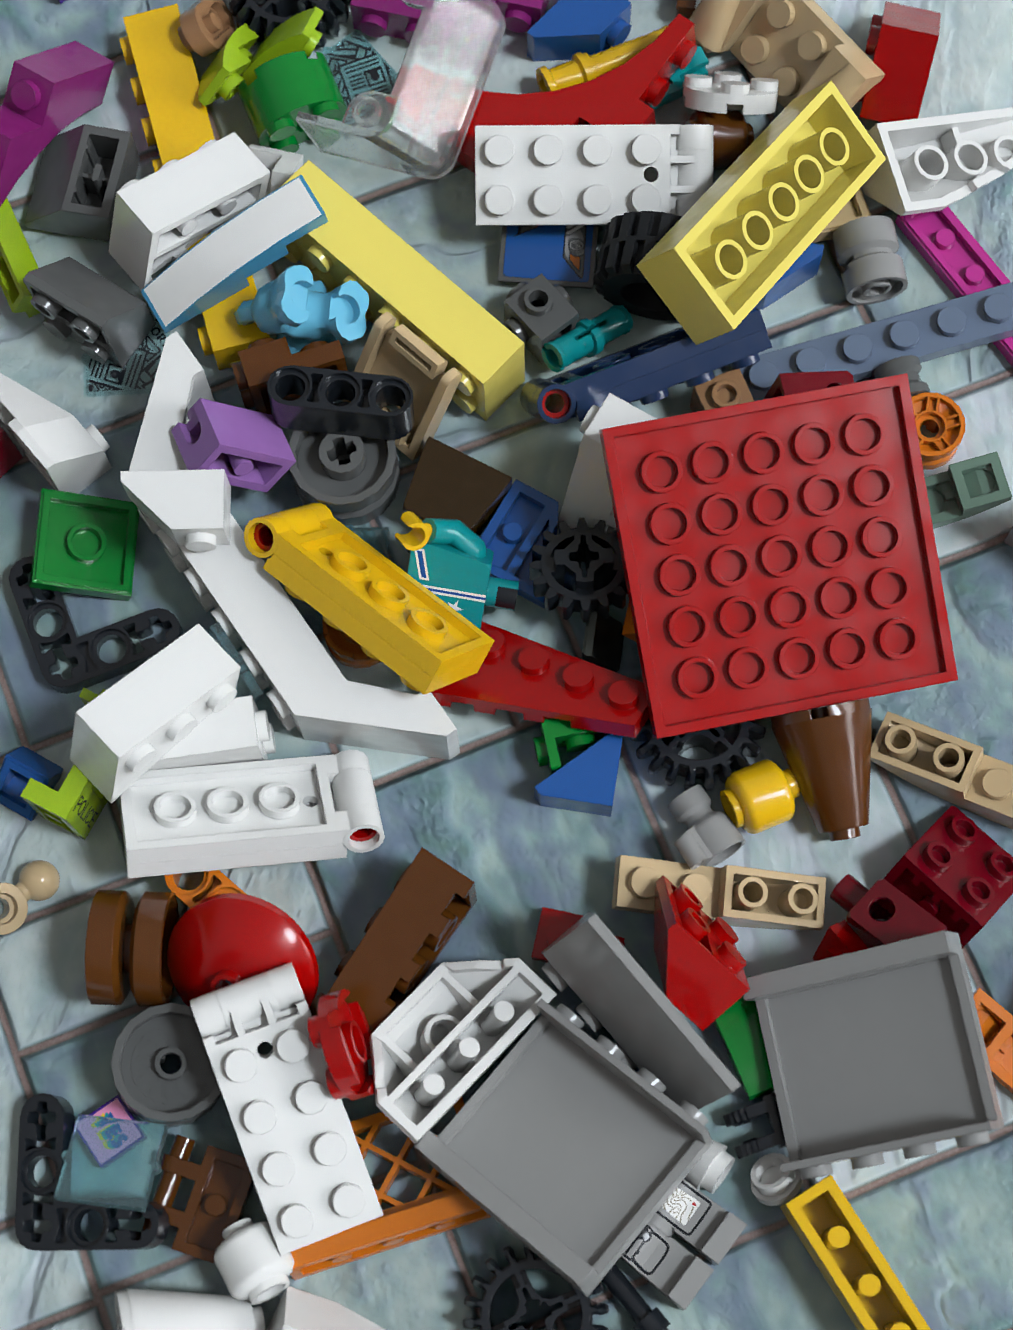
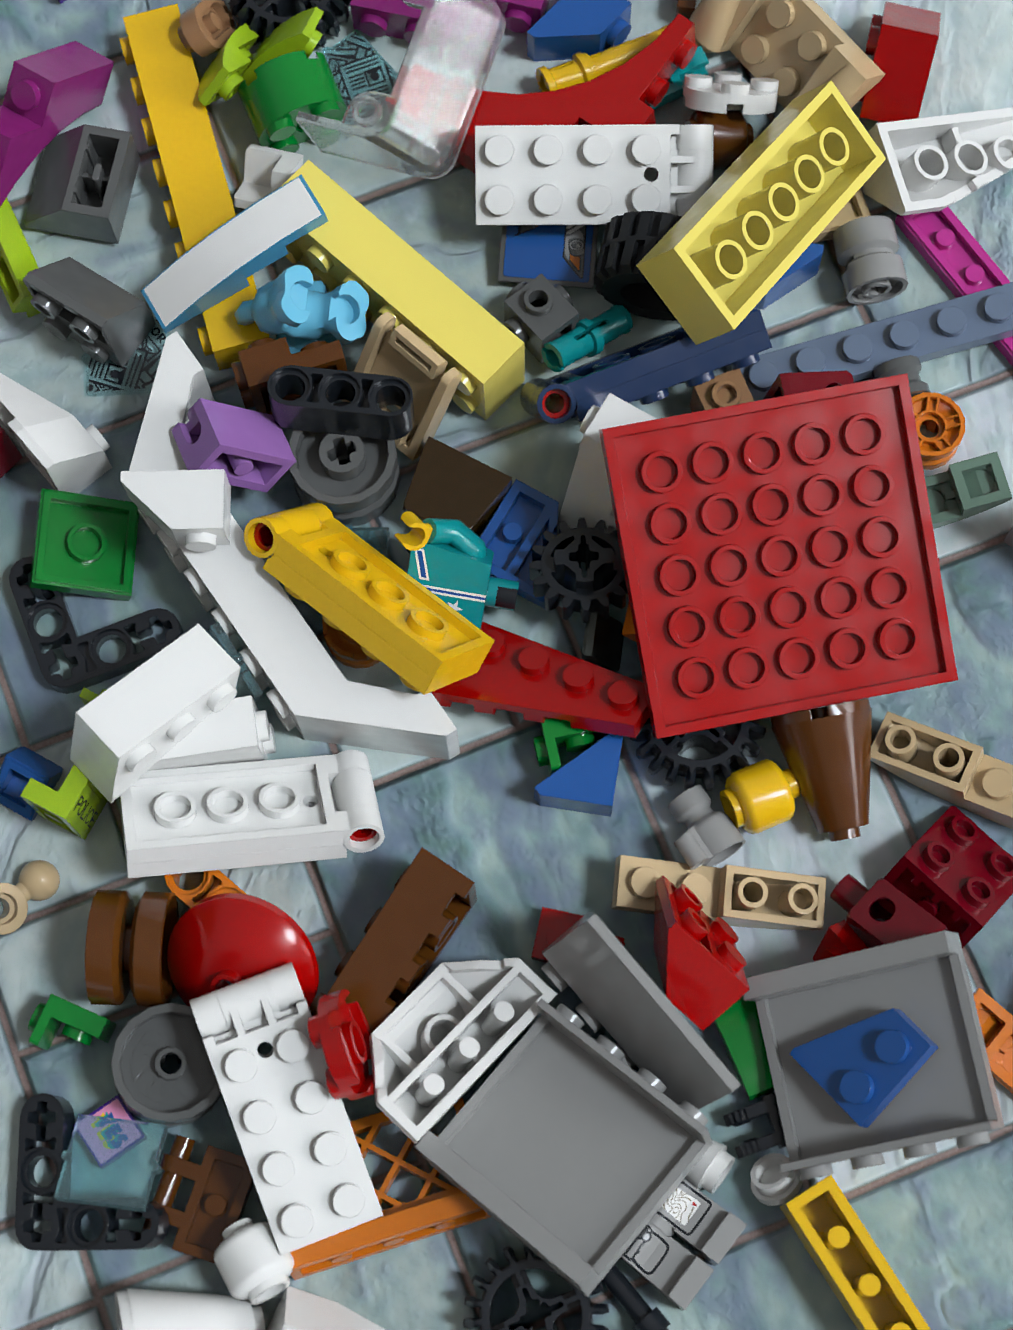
white wedge [108,132,271,290] -> none
none -> green bracket [28,994,117,1050]
none -> blue wing [789,1008,939,1128]

